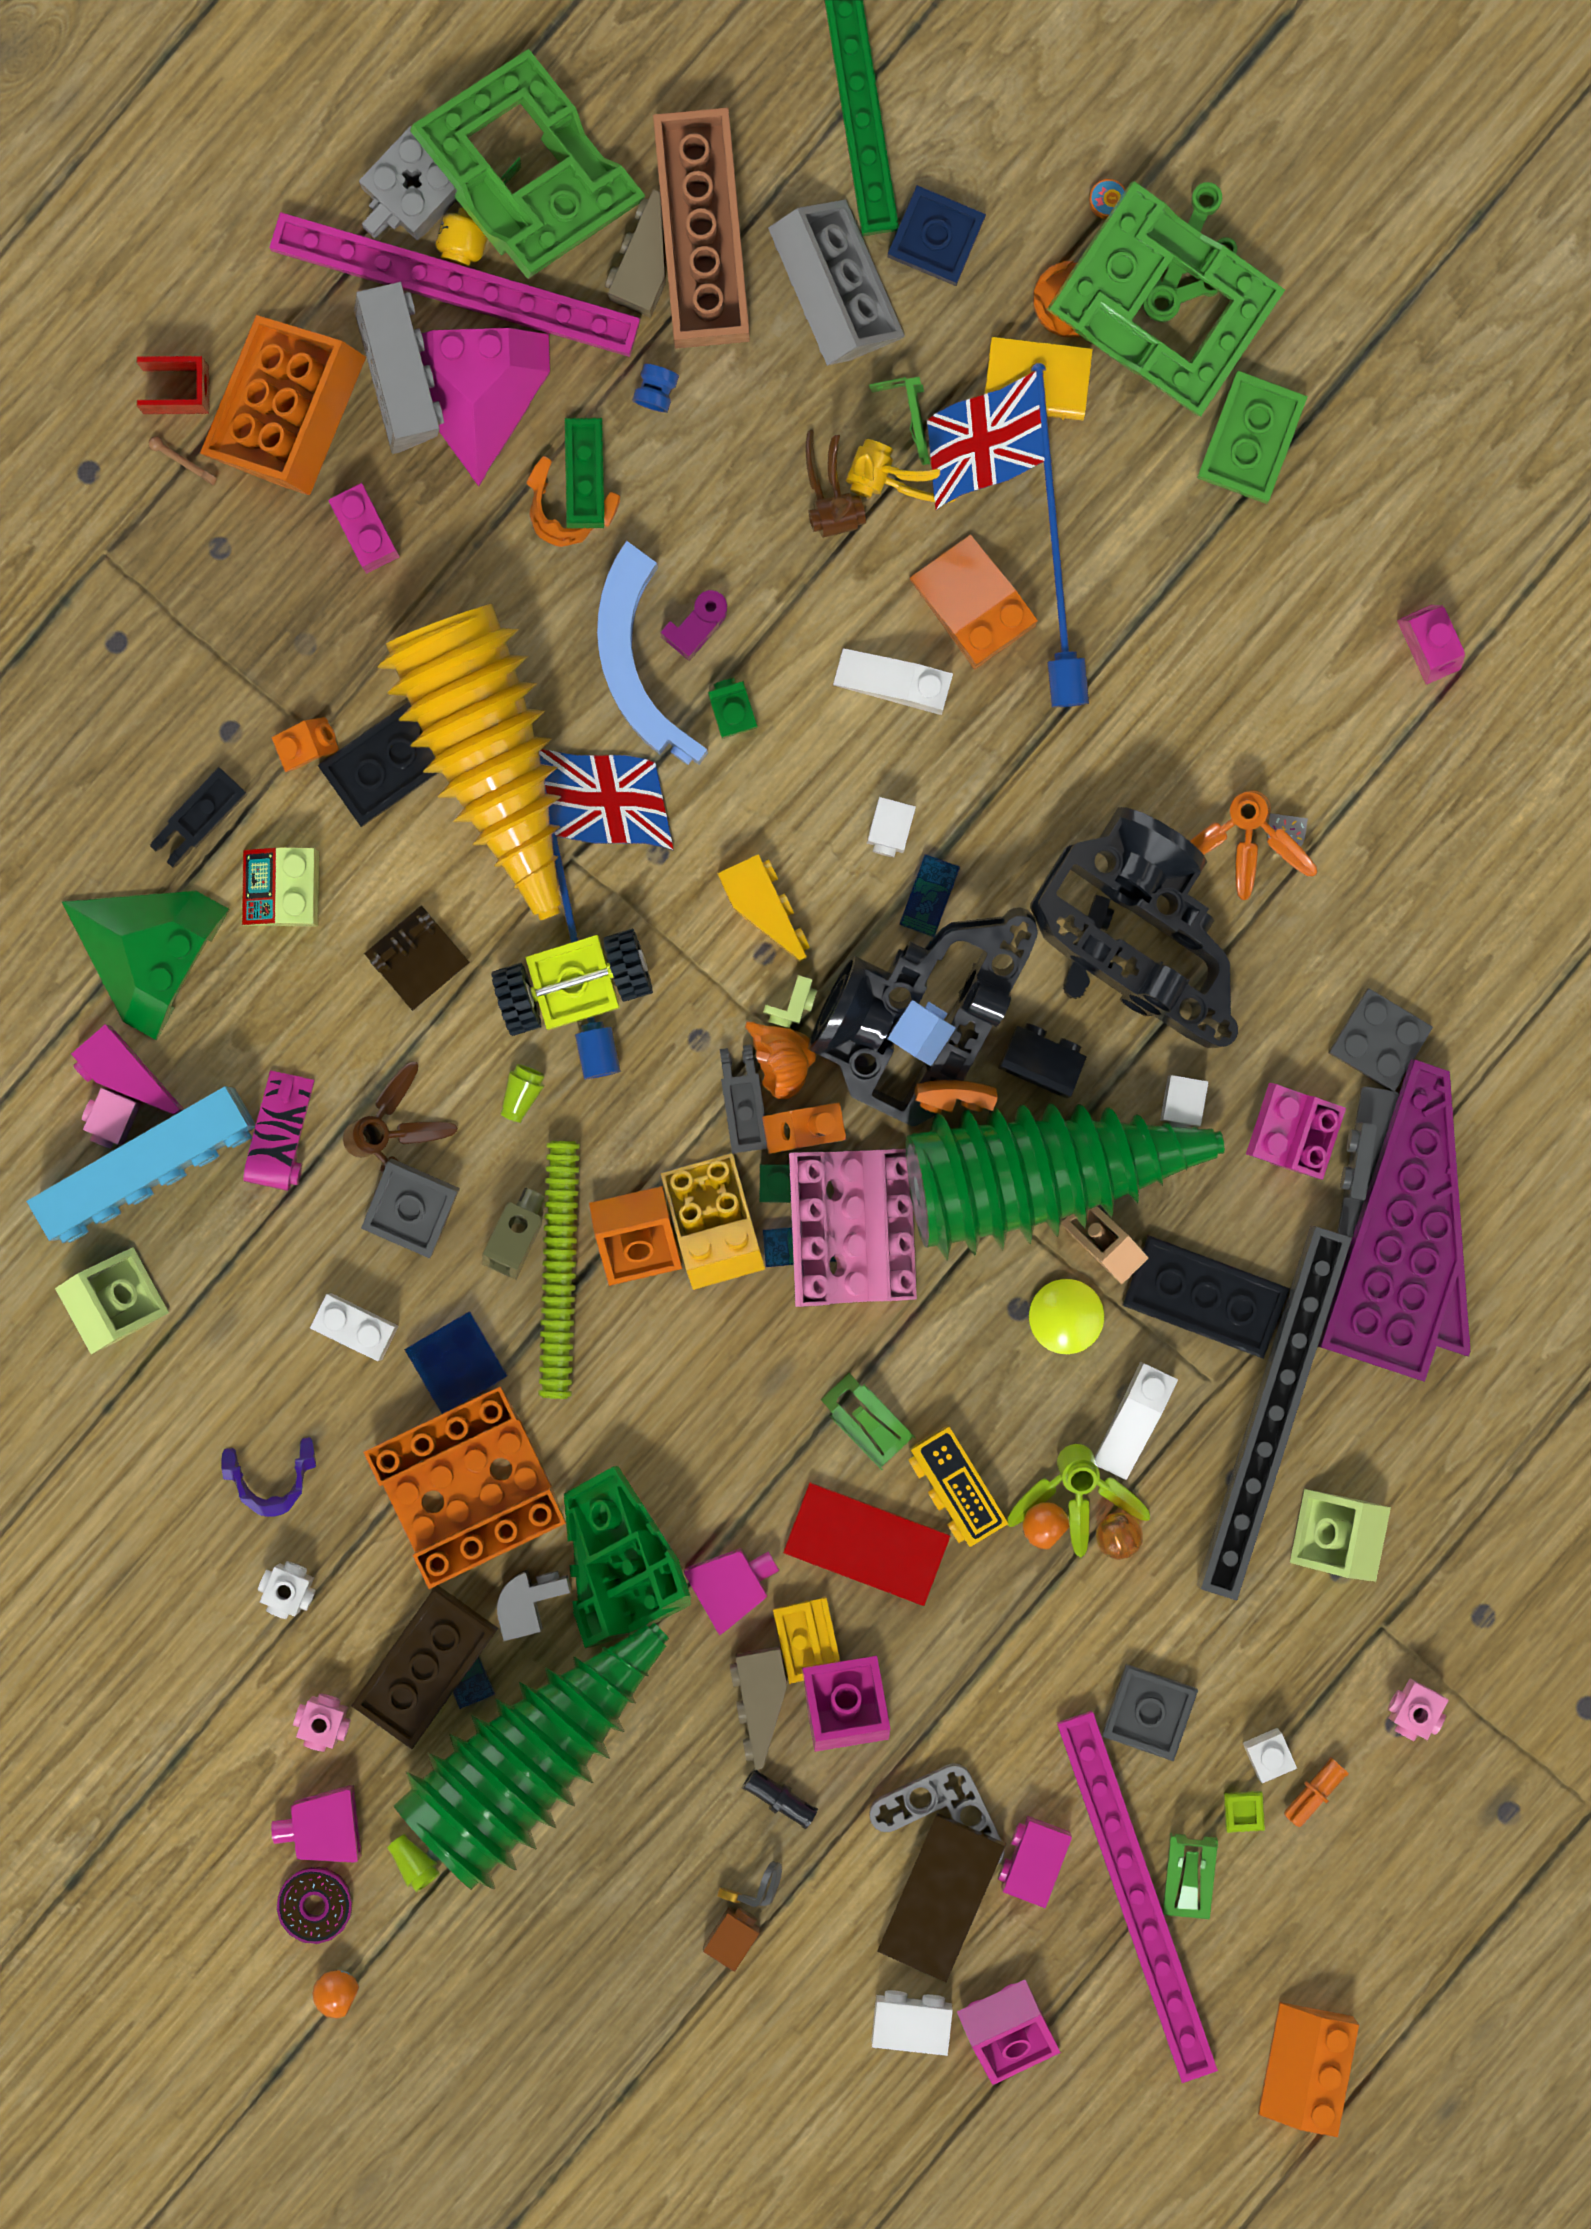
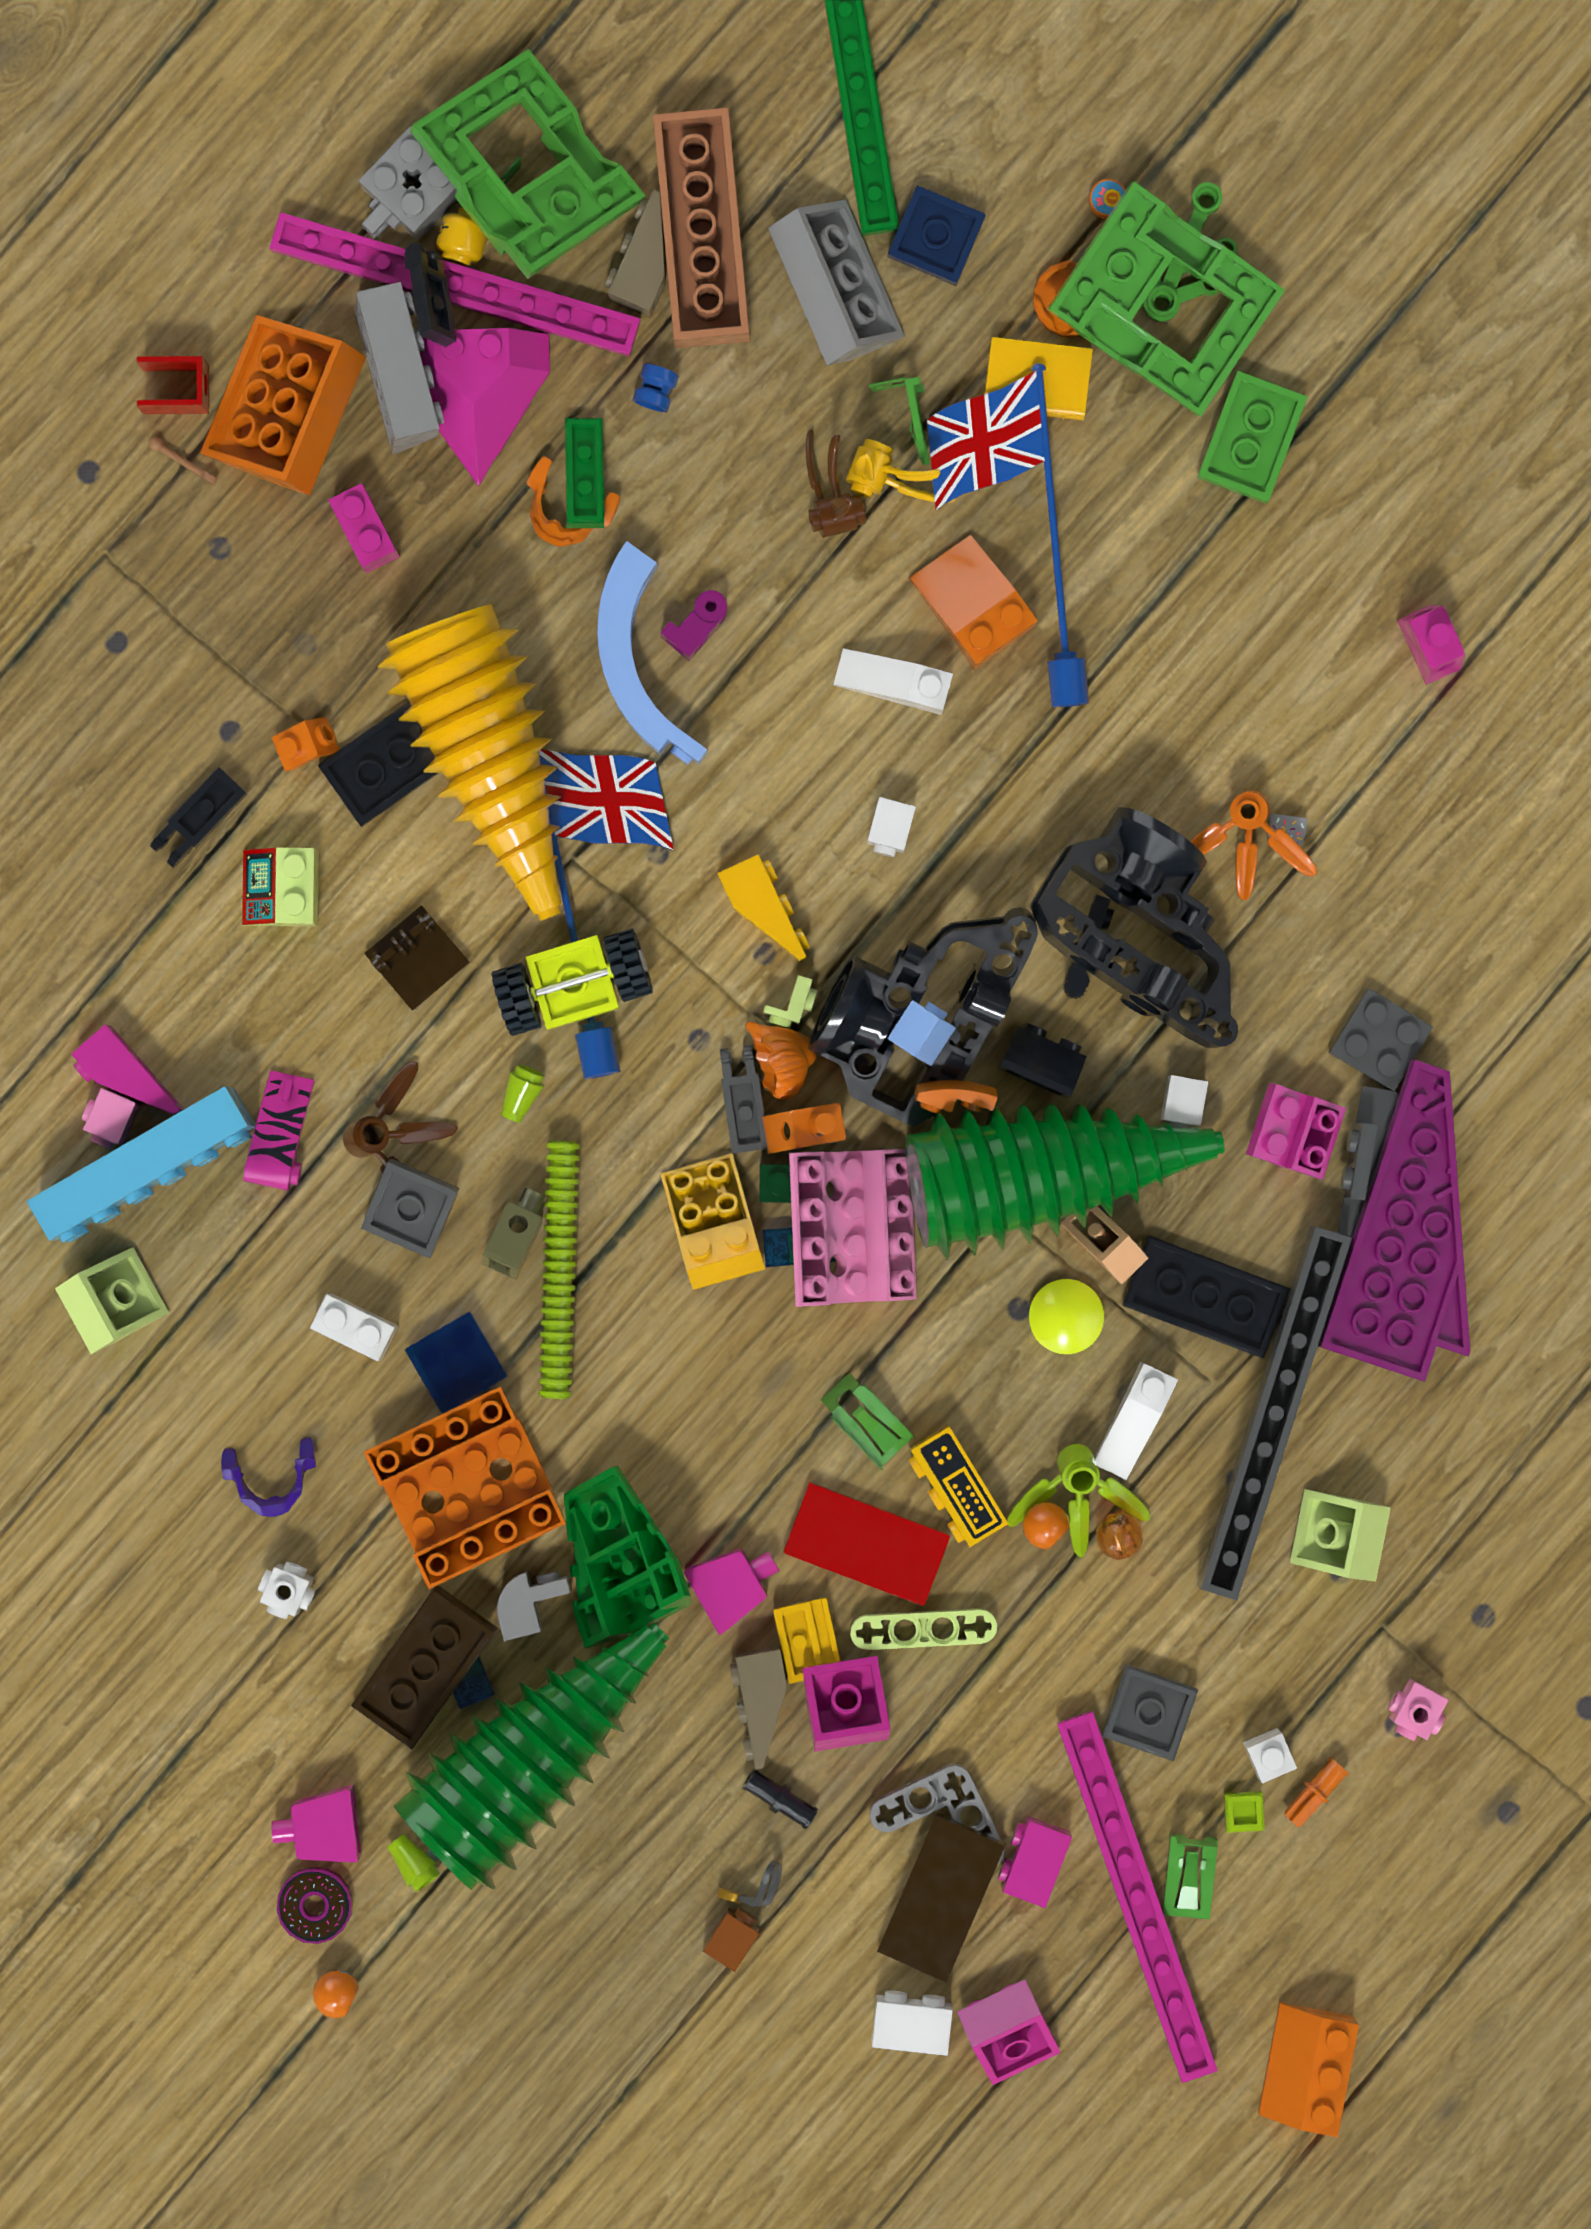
green wedge [62,891,230,1040] -> none
bright pink brick [293,1694,351,1752] -> none
orange slope [589,1186,682,1286] -> none
green bracket [708,678,758,739] -> none
tile [899,854,960,938] -> none
none -> black hinge [404,242,457,347]
none -> yellowish green beam [850,1608,997,1650]

